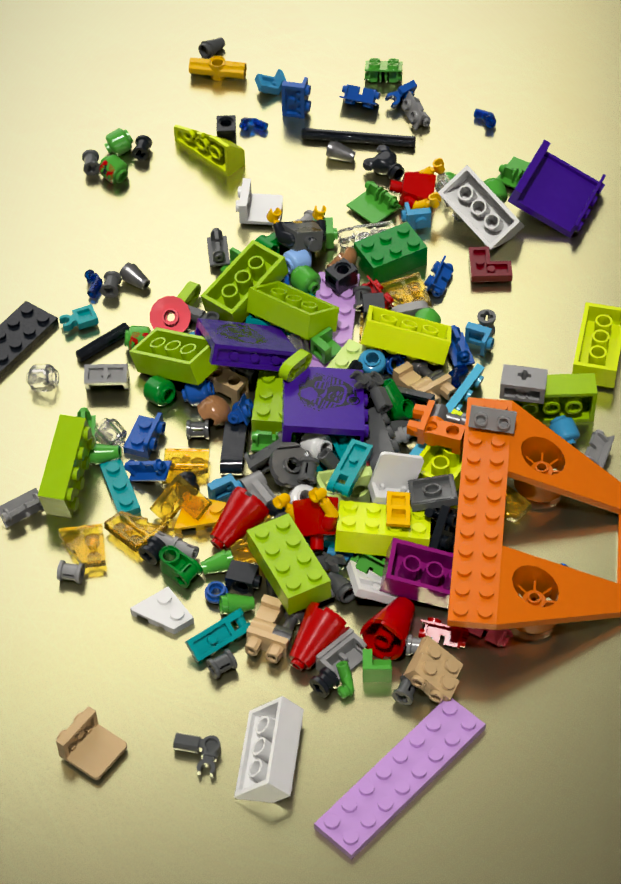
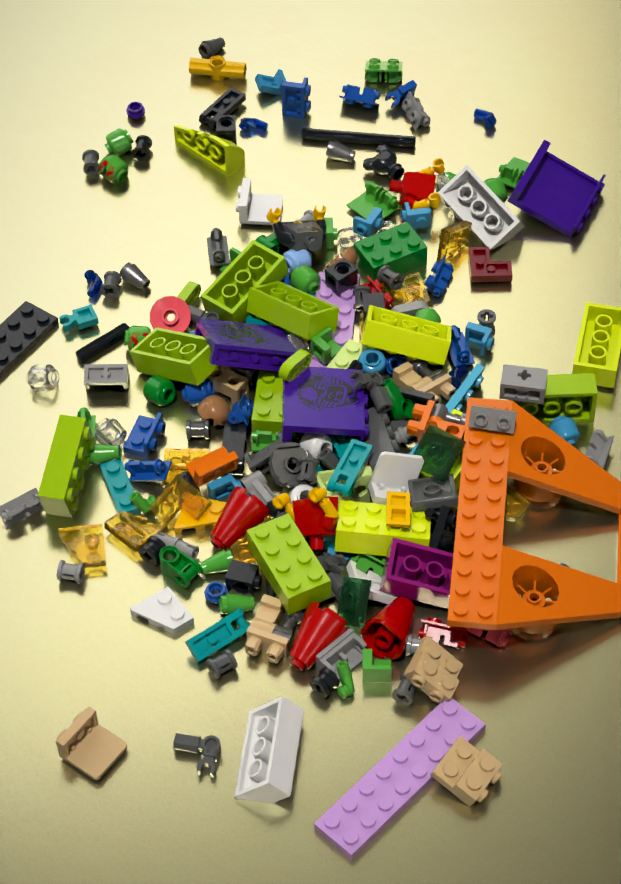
none -> dark purple plate [126,101,145,119]
none -> bright green arm [129,492,159,513]
none -> orange panel [186,446,239,487]
none -> black plate [199,87,246,130]
none -> clear green tile [337,577,372,628]
none -> dark azure bracket [353,207,384,237]
none -> dark grey bush [377,265,404,291]
none -> clear green tile [413,423,466,482]
none -> tan plate [430,736,502,807]
none -> clear yellow wing [437,220,472,263]

